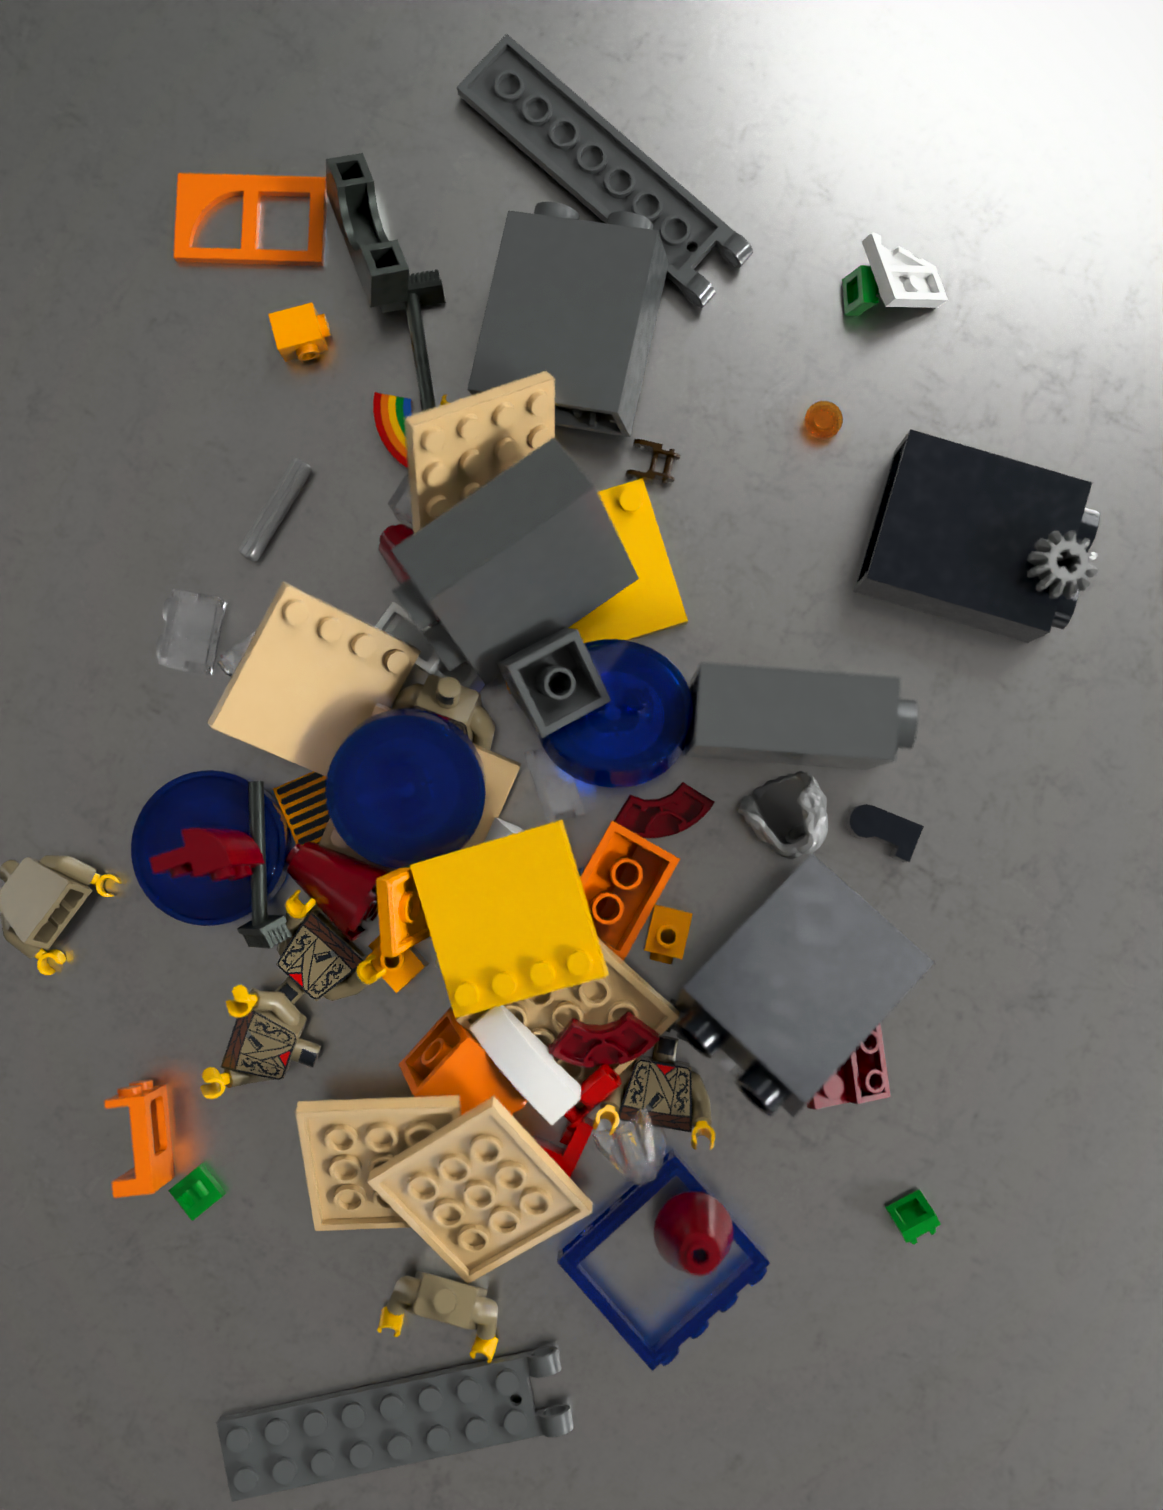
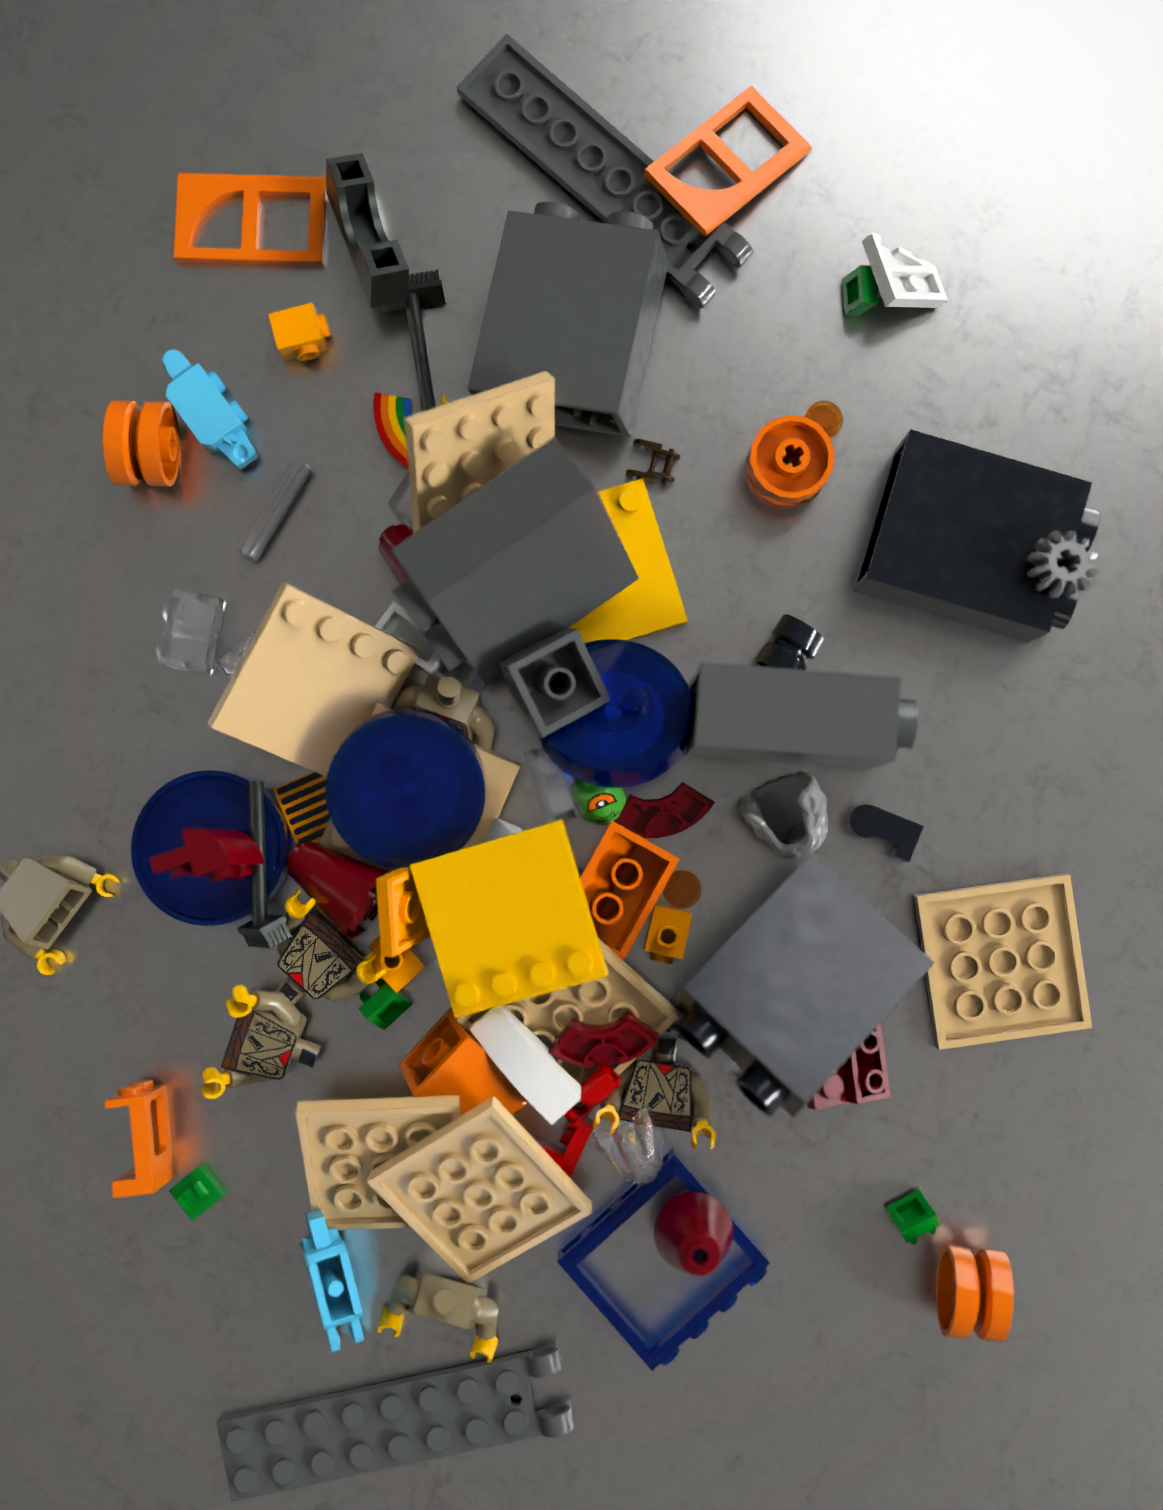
none -> orange wheel [103,400,180,487]
none -> medium azure hinge [162,349,258,470]
none -> medium azure hinge [299,1209,364,1352]
none -> green tile [358,978,412,1030]
none -> bright green head [571,766,626,825]
none -> window [644,86,811,236]
none -> clear orange plate [663,870,701,909]
none -> orange wheel [745,415,835,511]
none -> black wheel [755,614,825,670]
none -> tan plate [914,874,1092,1050]
none -> orange wheel [936,1245,1014,1342]

